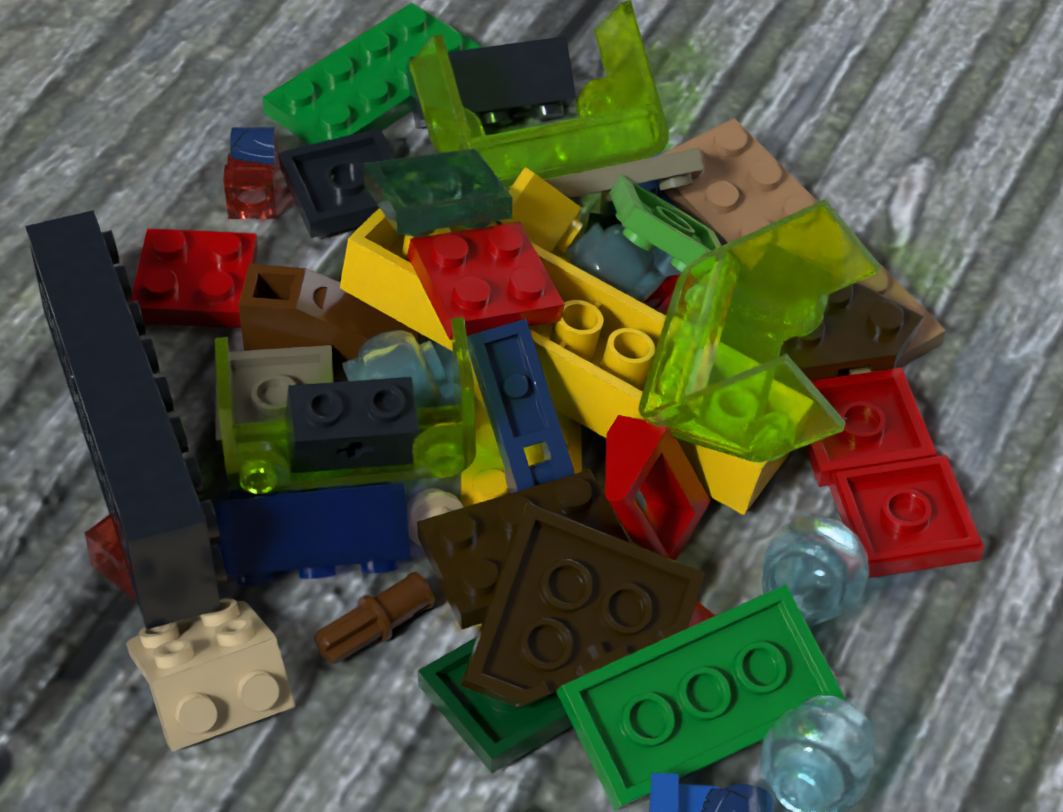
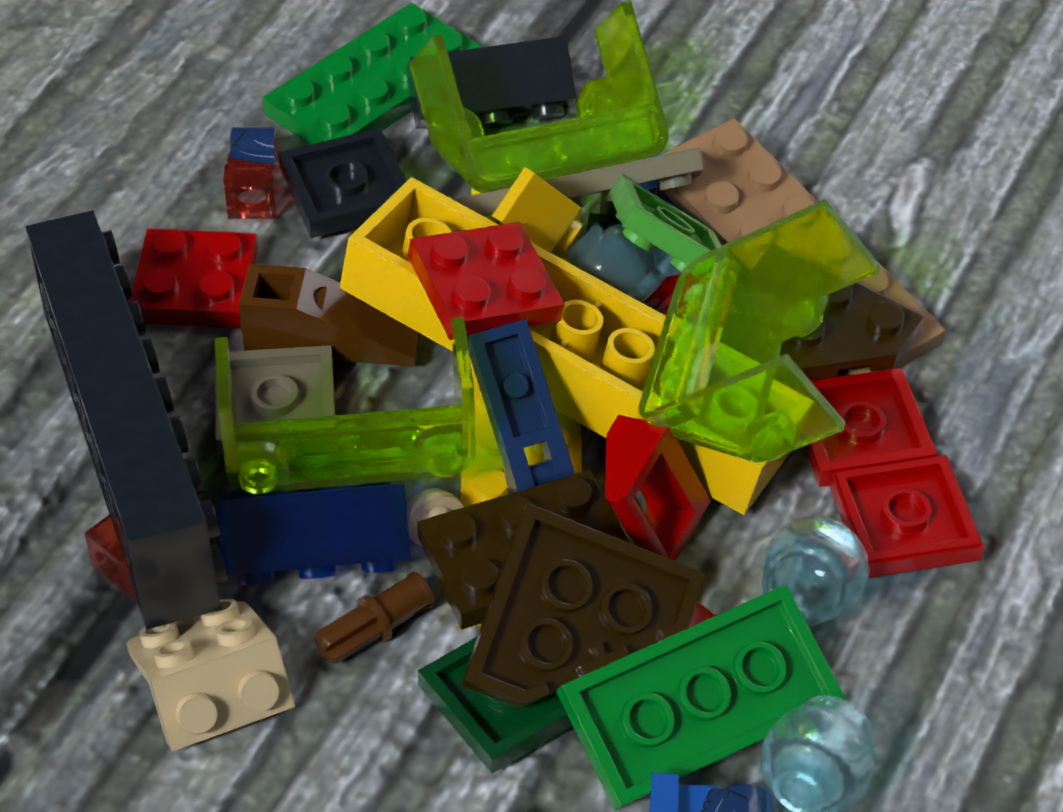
black brick [285,377,420,474] -> none
clear light blue piece [342,330,449,425] -> none
clear green plate [364,149,513,237] -> none

